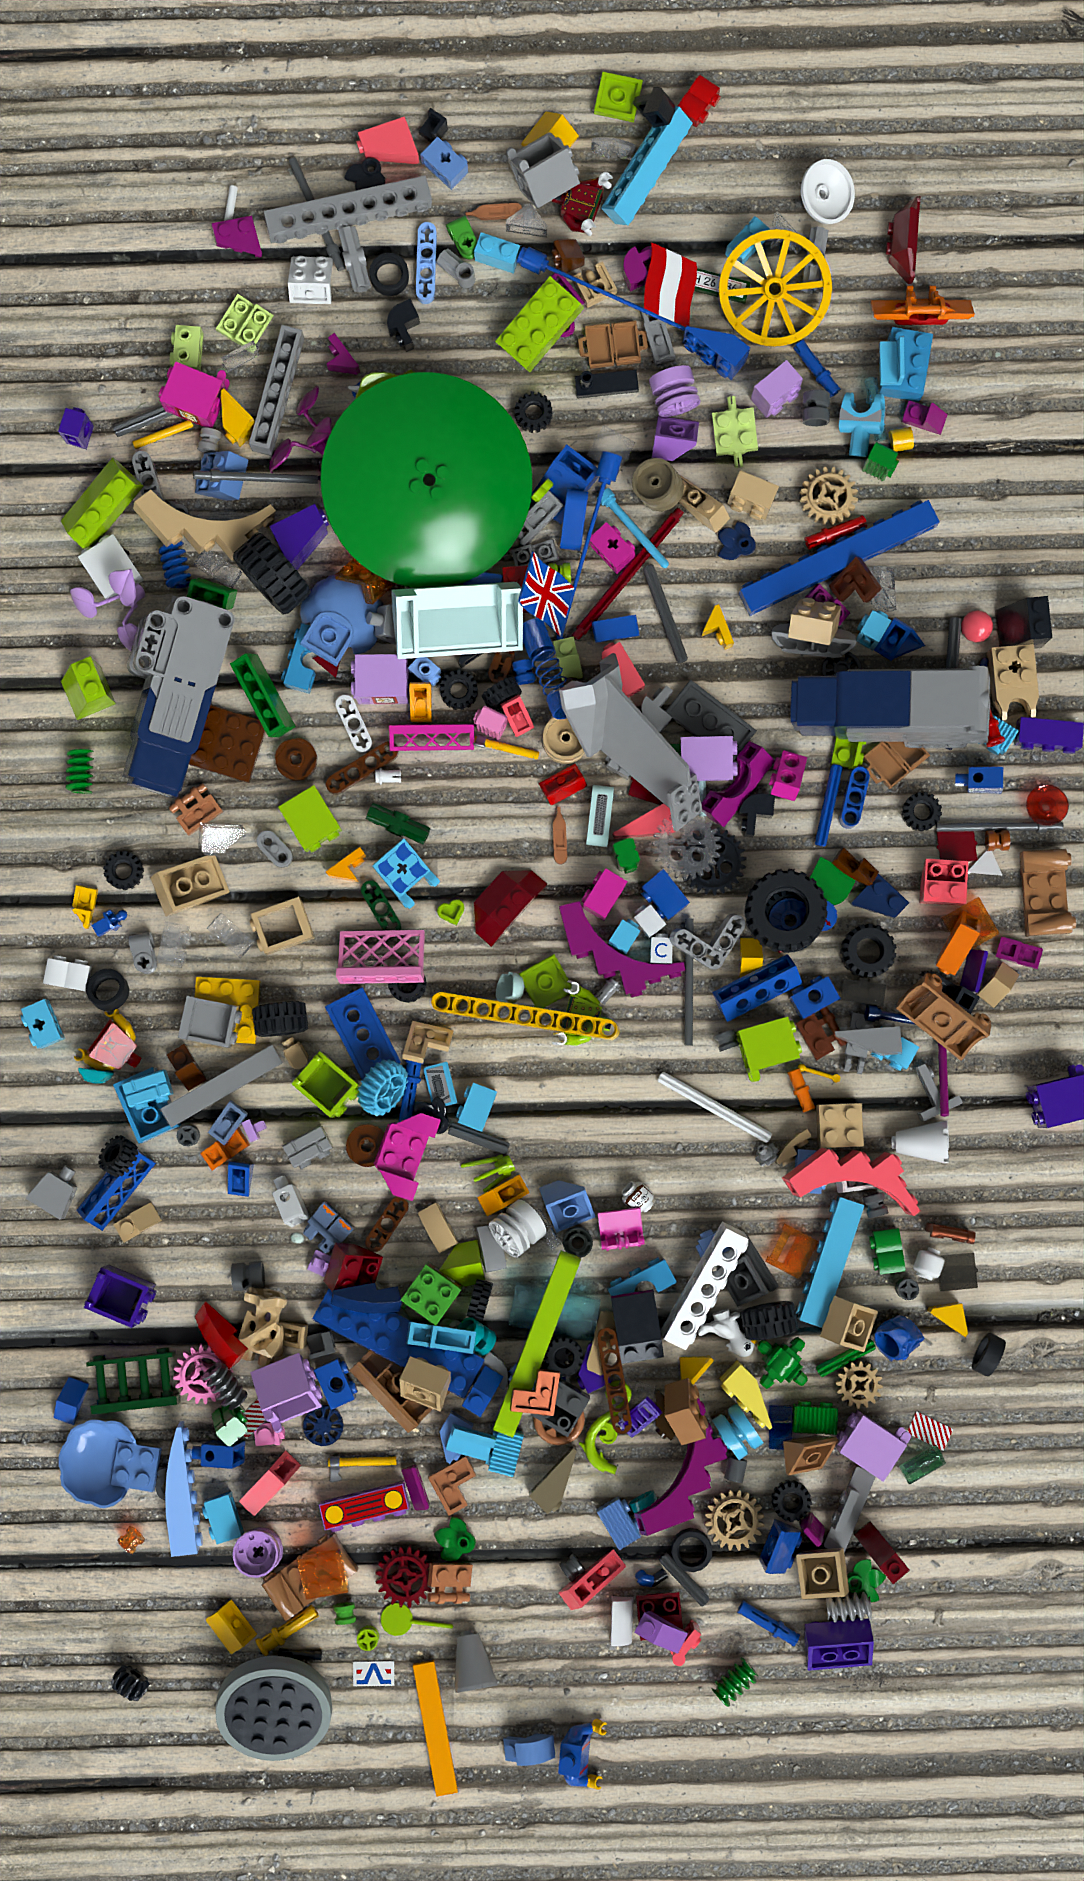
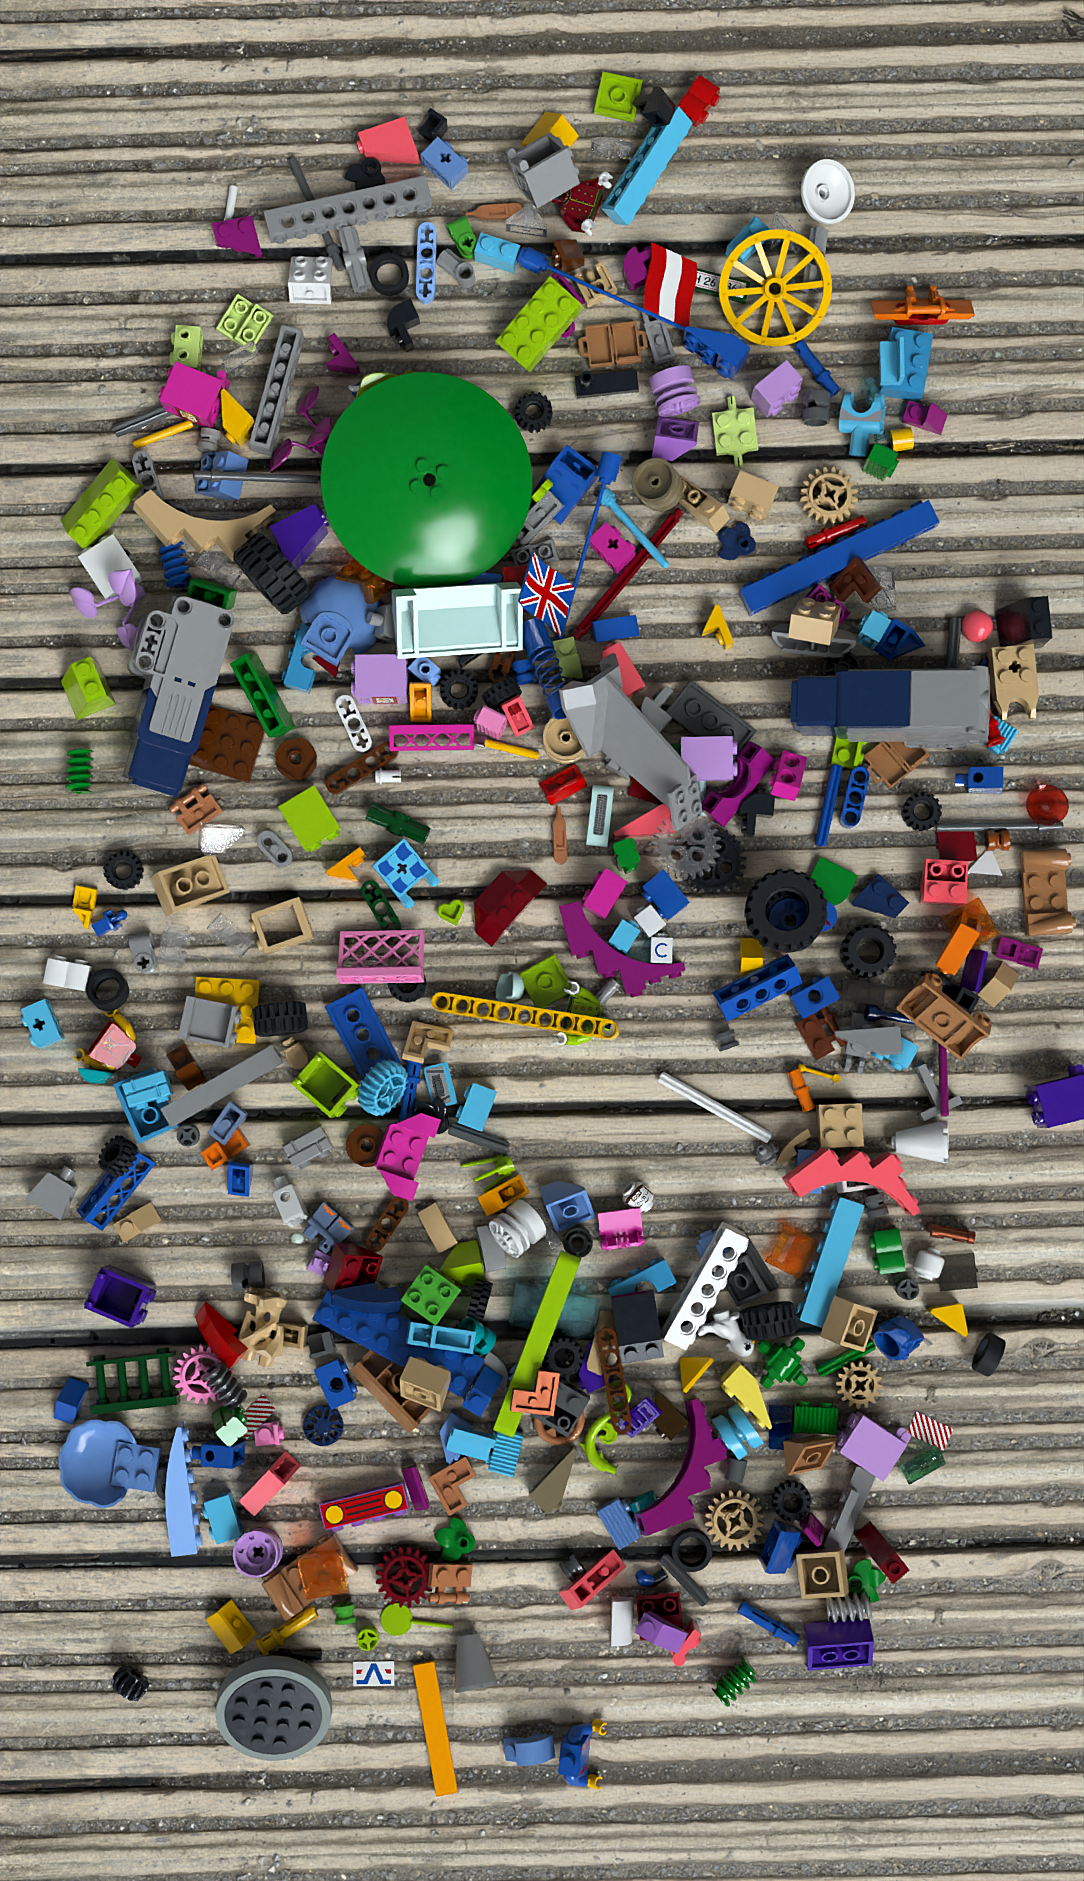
dark purple brick [58,407,94,450] -> none
clear orange wheel [117,1526,145,1554] -> none
lavender tile [242,1119,267,1142] -> none
lavender container [250,1353,323,1433] -> none
yellow piece [328,1456,397,1482] -> none
lime wheel [549,562,571,584] -> none
blue beam [560,489,588,551] -> none
dark grey axle [643,564,688,663] -> none
medium nougat brick [665,1378,708,1445] -> none
light grey beam [670,913,745,970] -> none
dark grey bar [683,918,694,1046] -> none
lime container [735,1017,802,1082] -> none
reddish brown slope [832,848,879,886] -> none
dark red wedge [886,196,921,285] -> none
dark purple brick [1015,717,1084,754] -> none

